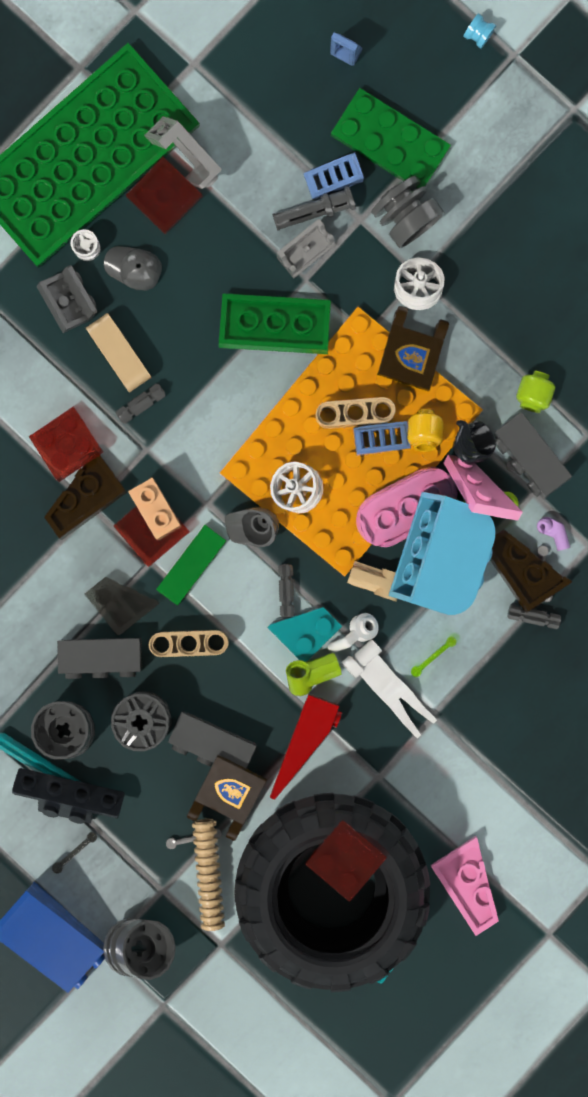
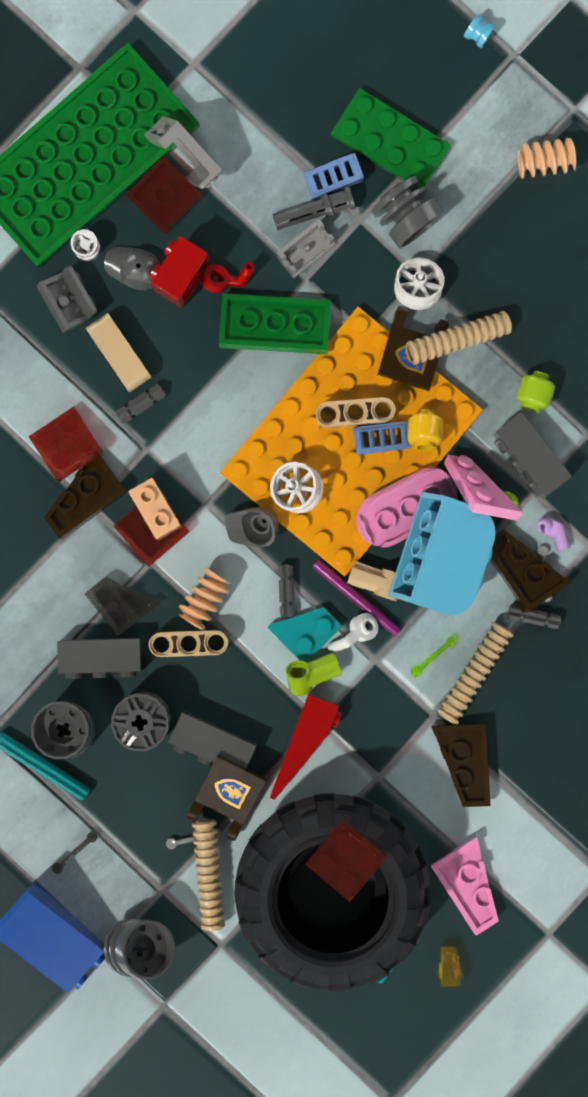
black bracket [12,768,125,824] -> none
green tile [156,525,226,606] -> none
medium blue slope [330,32,362,66] -> none
white flag [341,639,437,738] -> none
black hair [453,420,496,463] -> none
none -> red brick [150,236,211,308]
none -> light nougat piece [178,568,231,630]
none -> red plate [201,262,255,293]
none -> magenta bar [312,560,402,637]
none -> tan piece [406,311,512,365]
none -> dark brown wing [431,723,491,807]
none -> tan piece [437,622,514,724]
none -> clear yellow cone [437,947,464,987]
none -> light nougat piece [517,138,576,179]

